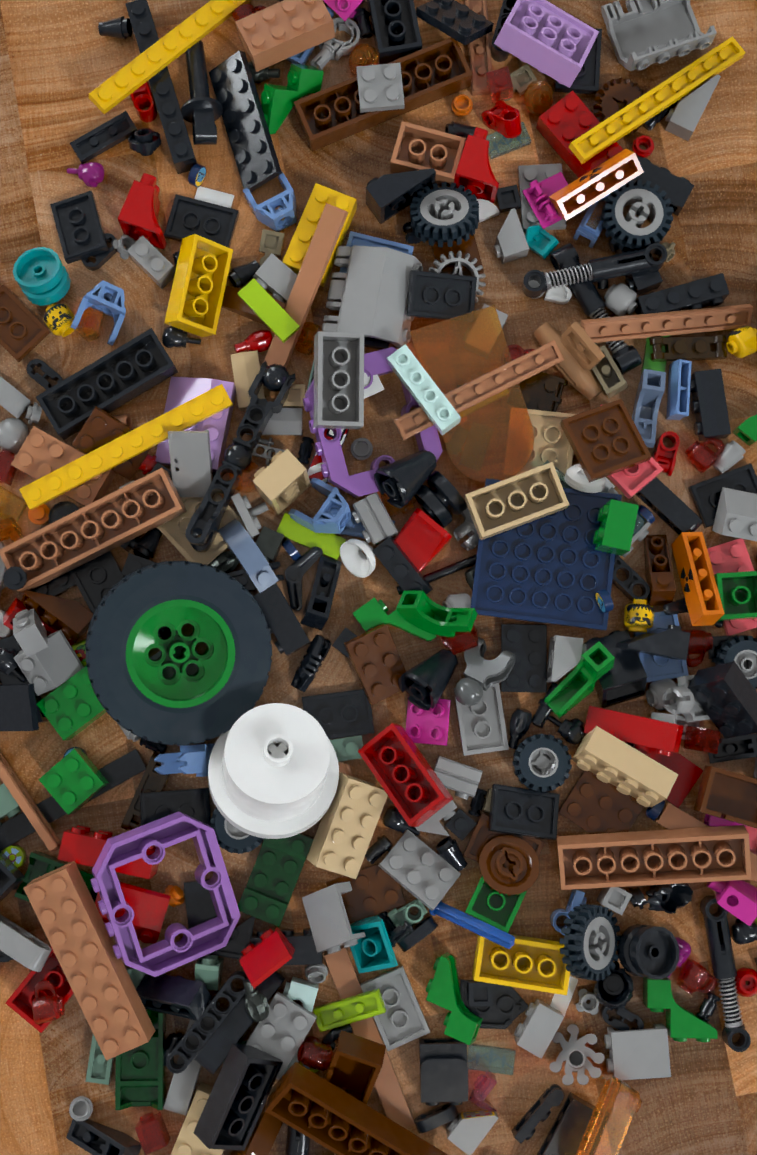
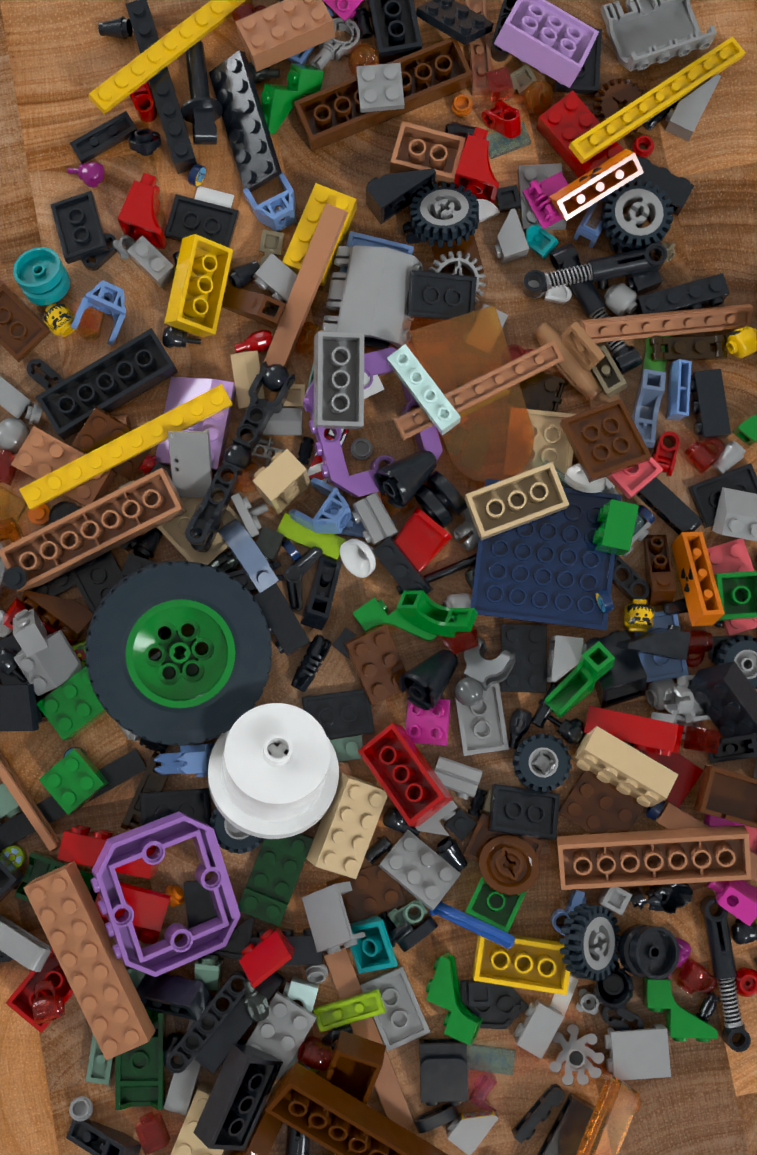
lime tile [237,278,300,343] -> none

